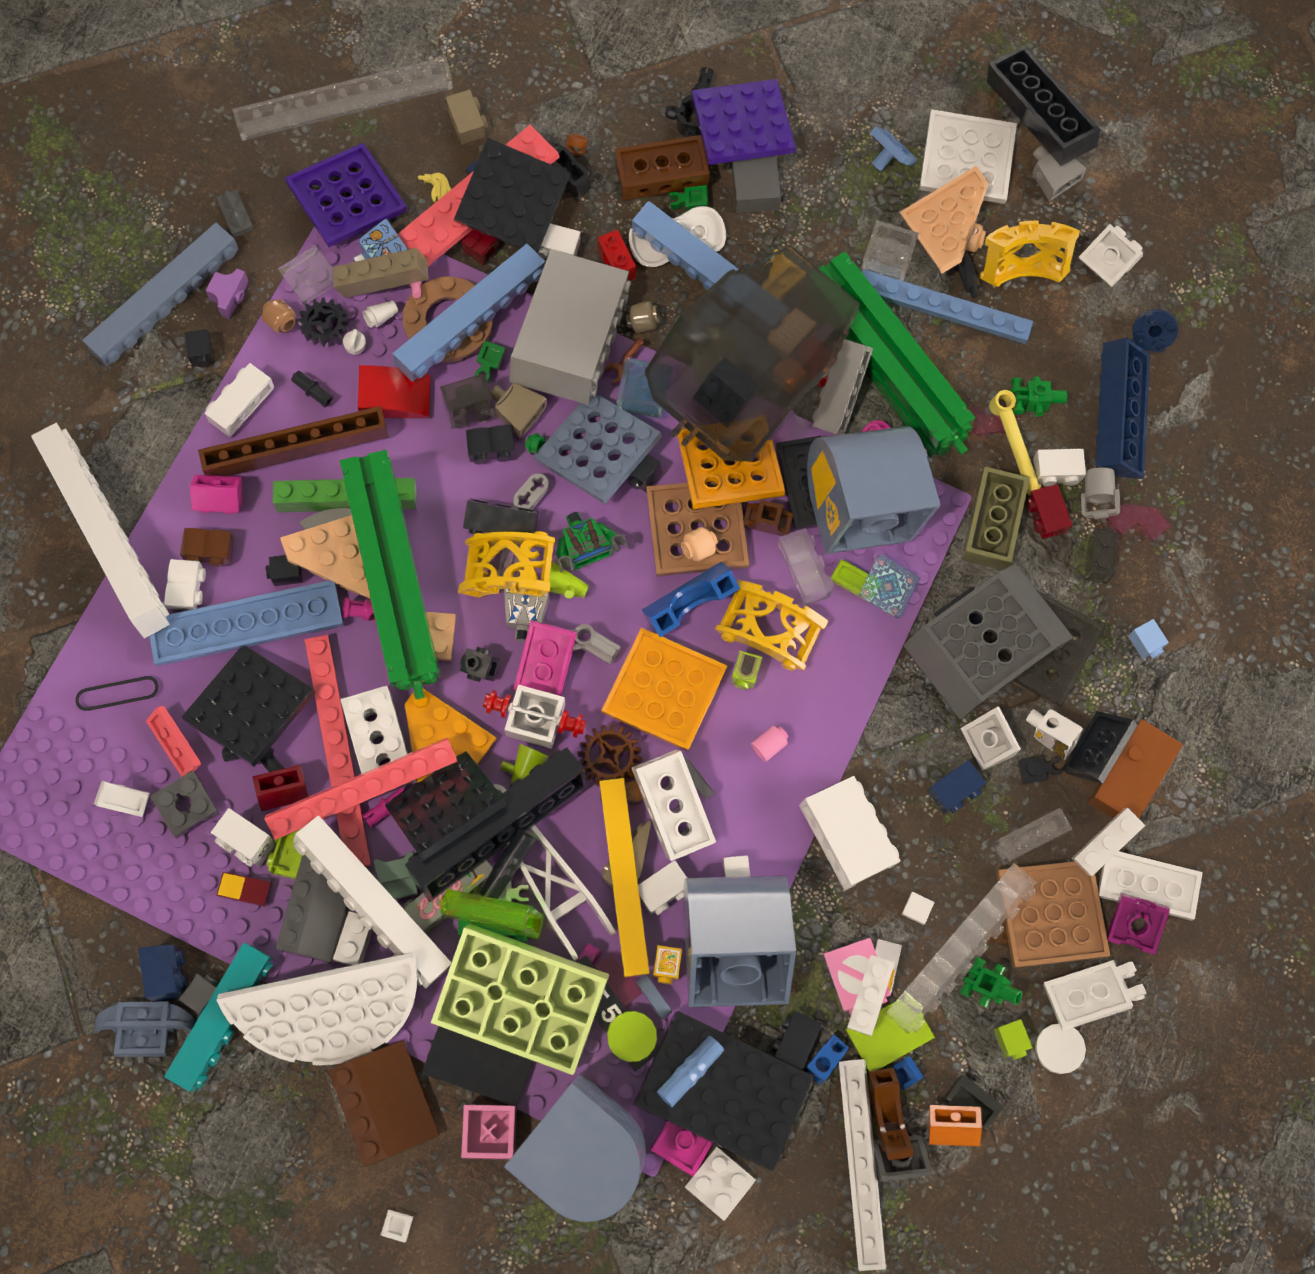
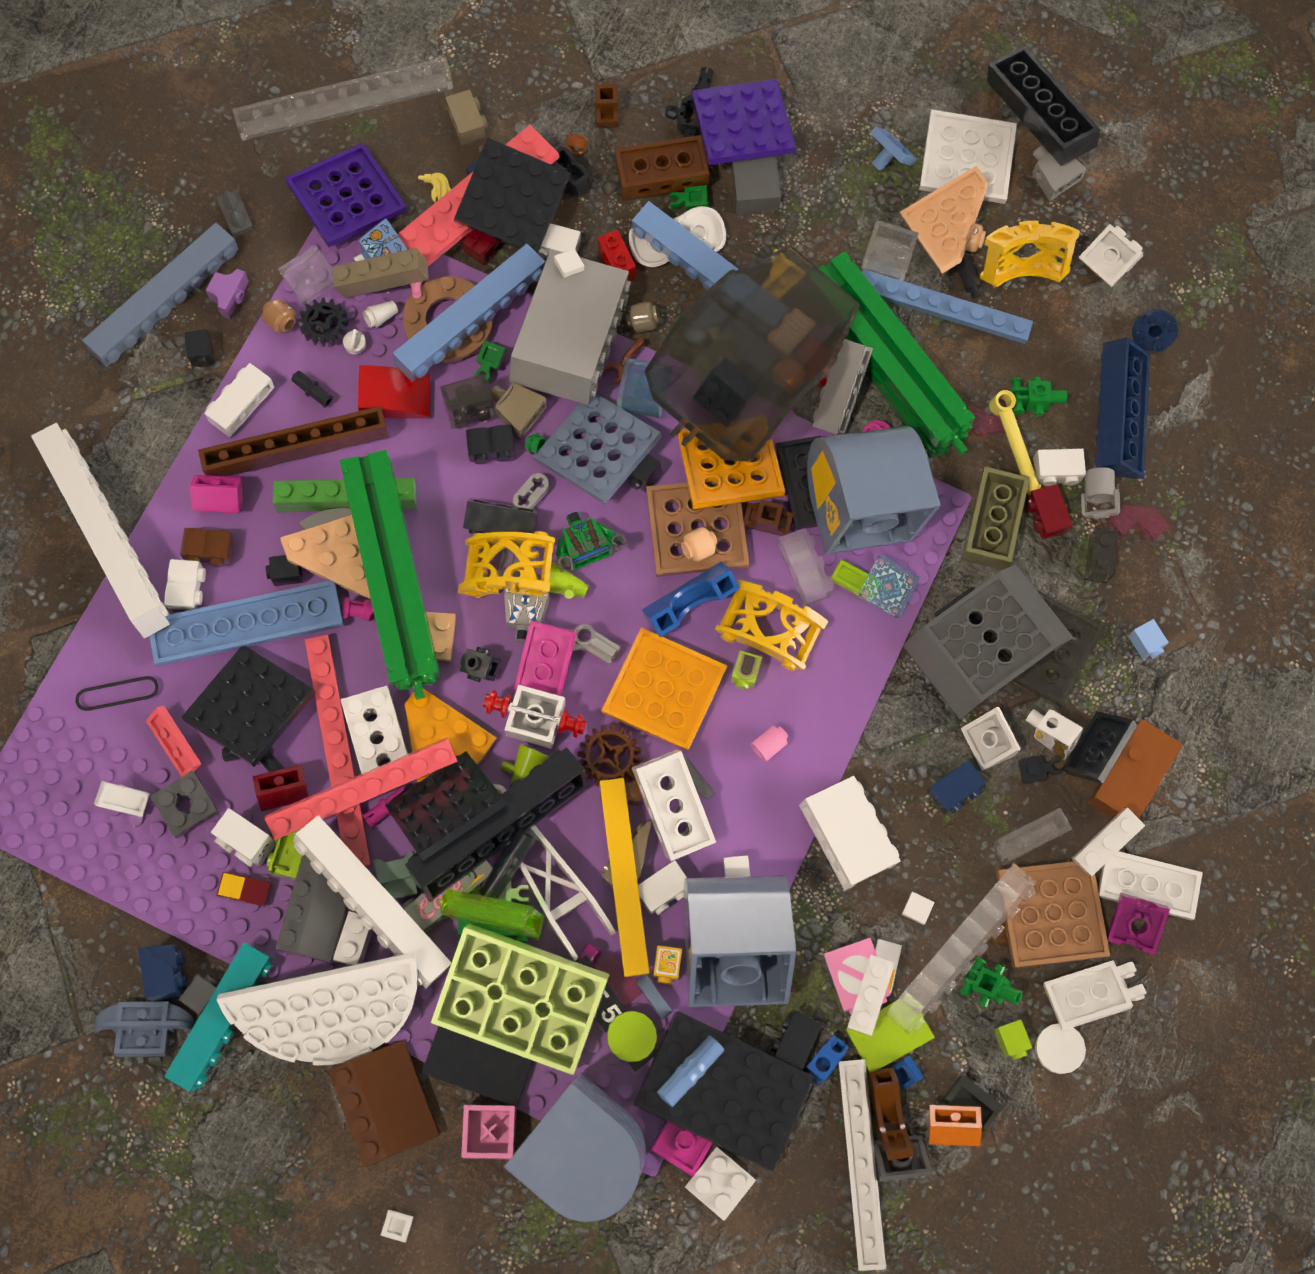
none -> white tile [554,249,585,278]
none -> reddish brown brick [595,84,618,127]

